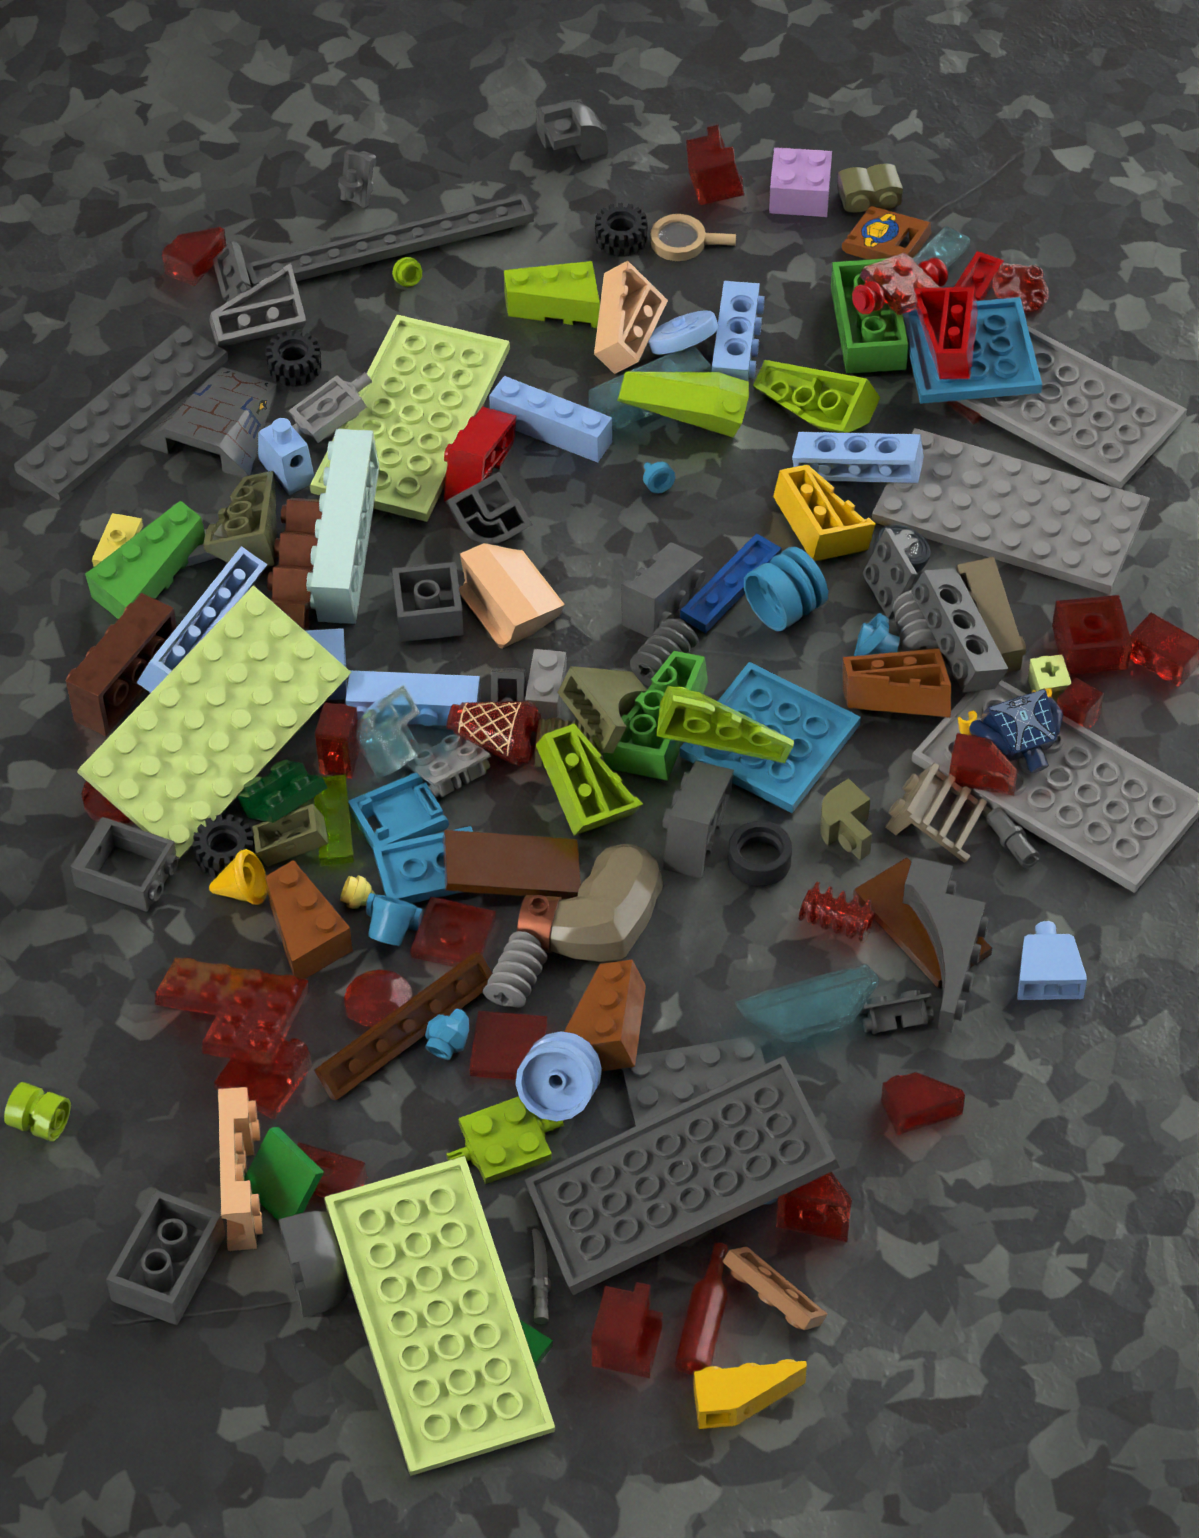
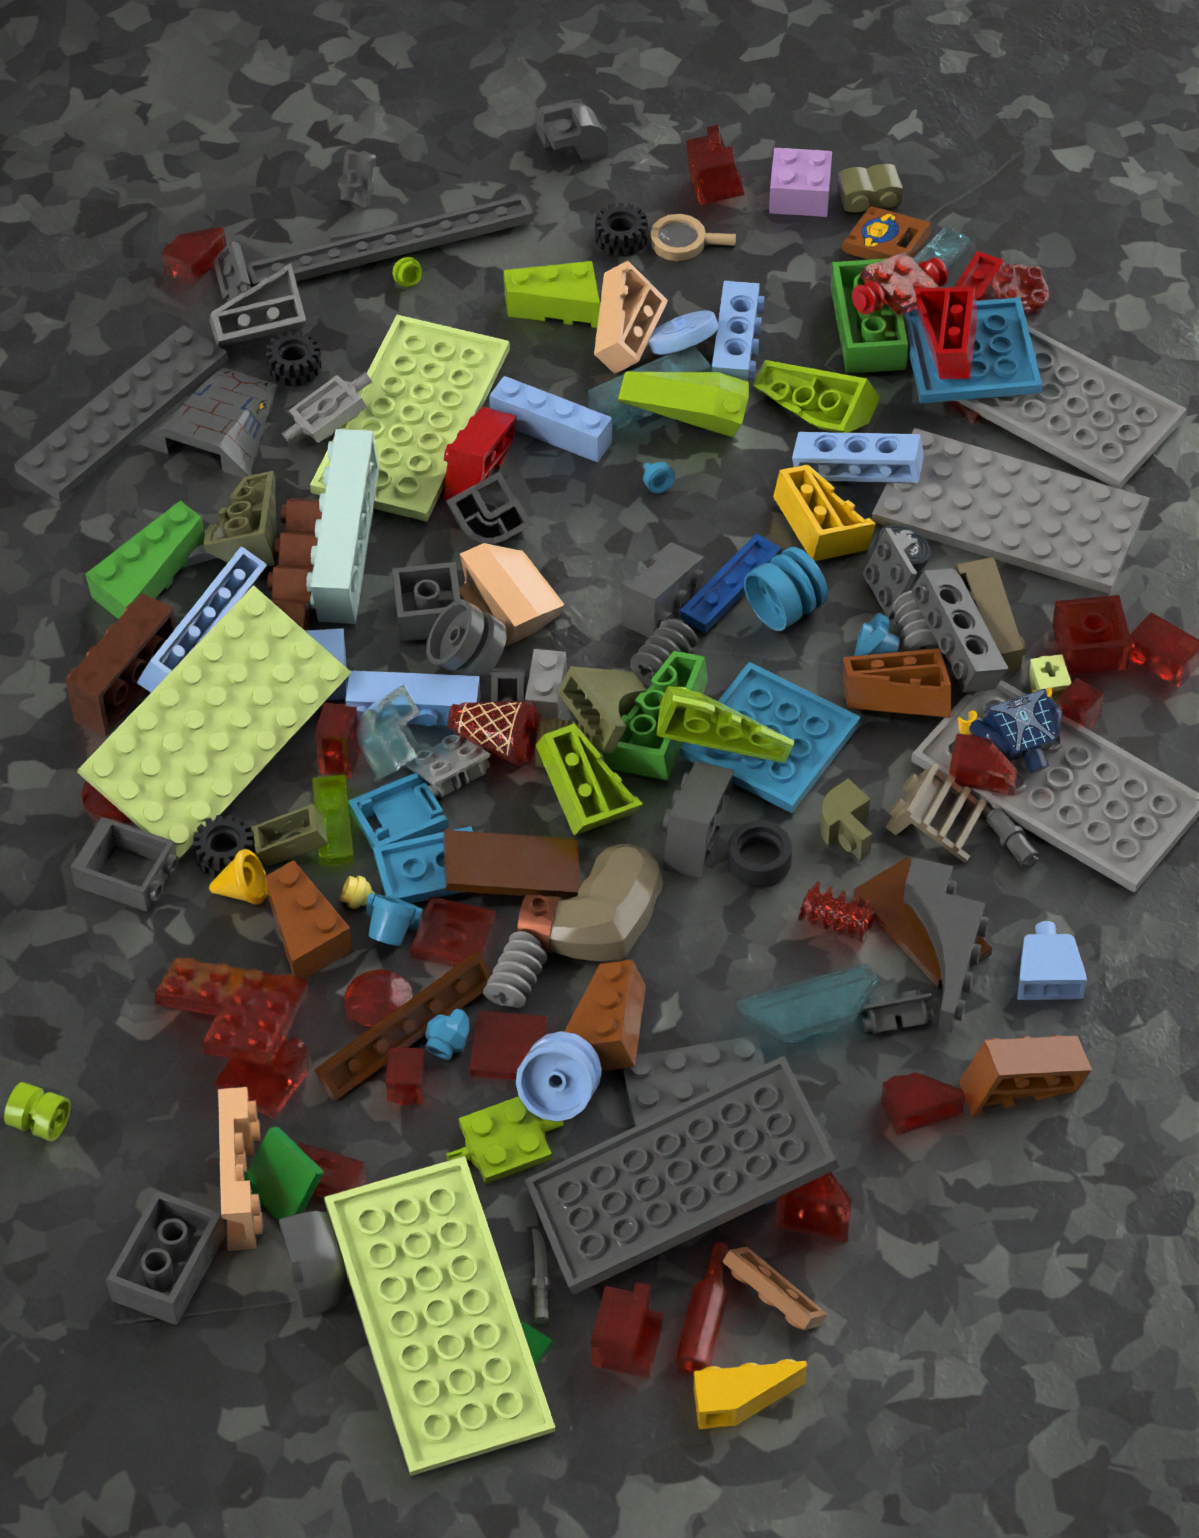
light yellow plate [92,513,143,567] -> none
dark green plate [237,760,328,823] -> none
light blue torso [258,418,314,495] -> none
none -> clear red brick [385,1047,426,1105]
none -> dark grey wheel [427,599,507,680]
none -> dark orange wedge [959,1035,1092,1116]

